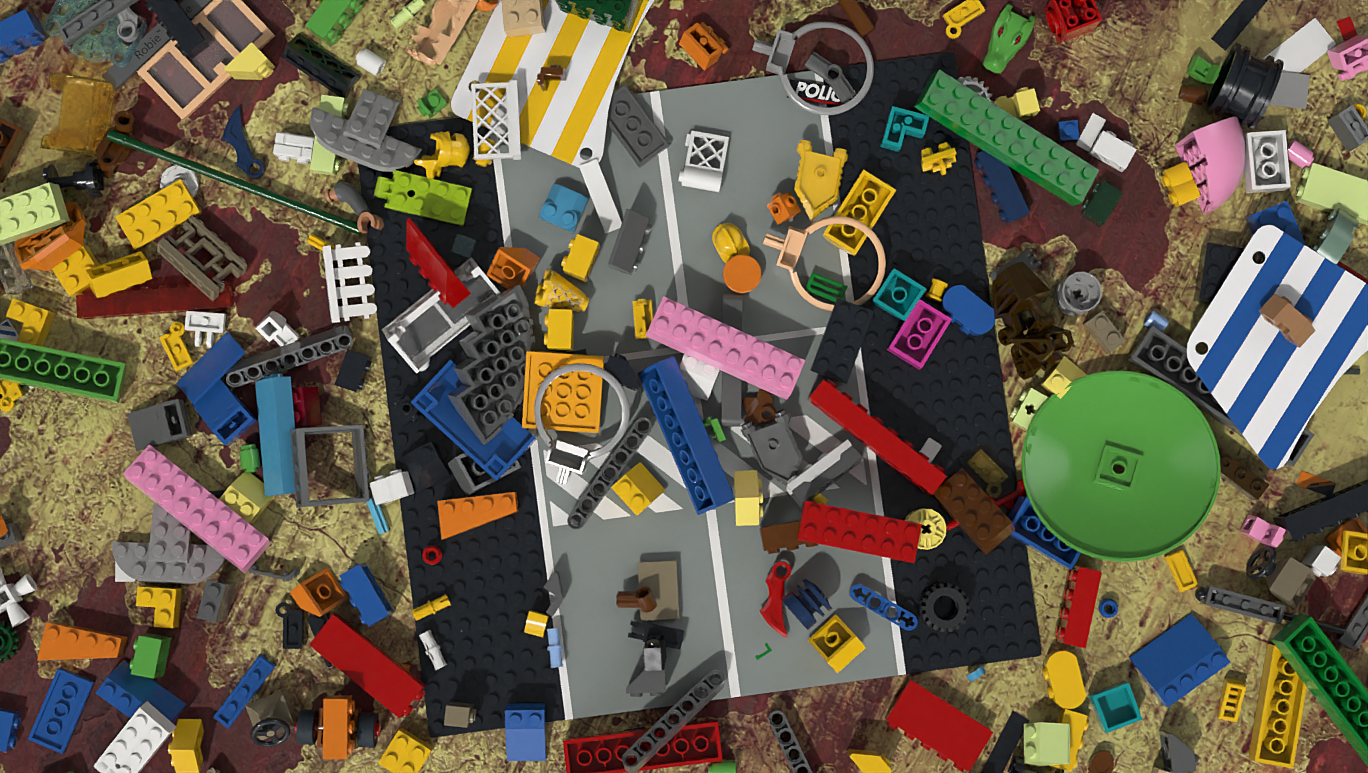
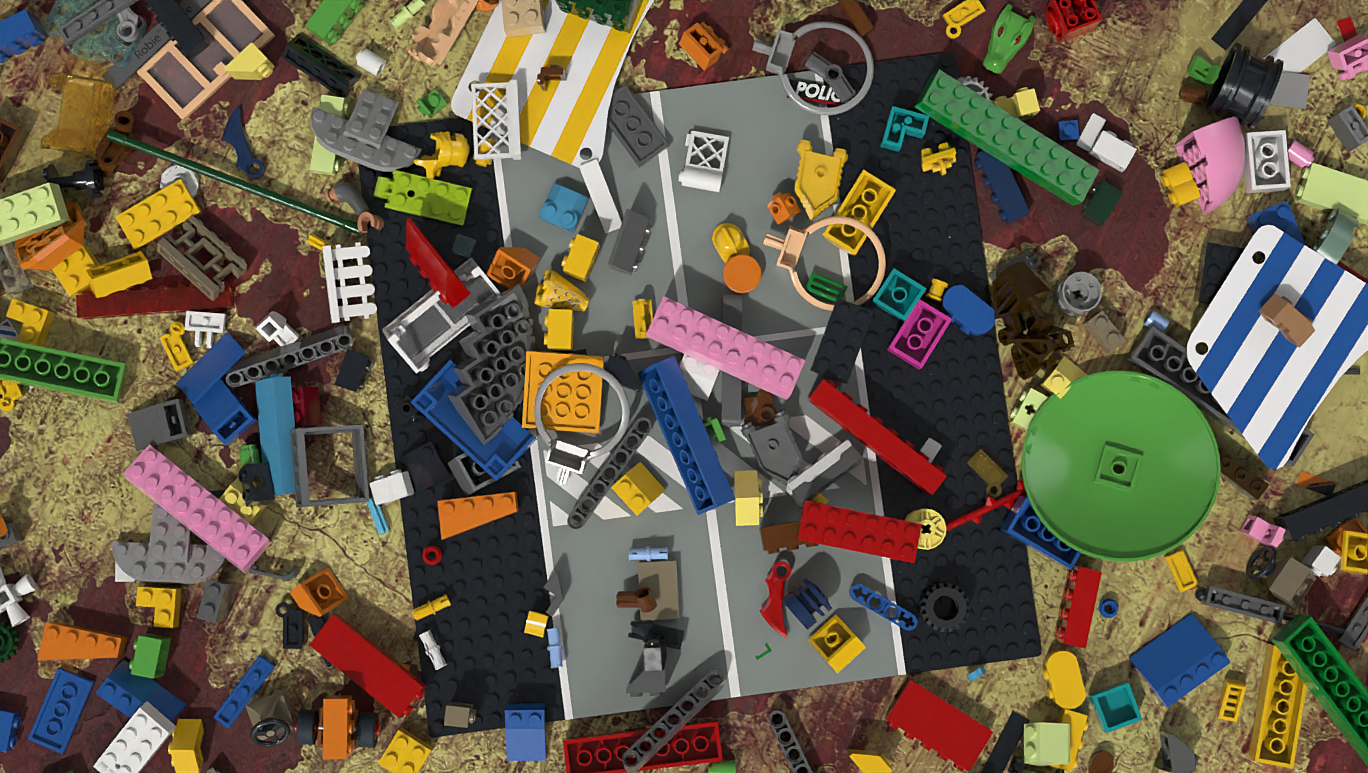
white brick [273,132,315,165] -> none
blue brick [339,563,394,627] -> none
reddish brown brick [933,468,1015,555] -> none
none -> black brick [238,462,275,507]
none -> light blue pin [629,546,668,562]

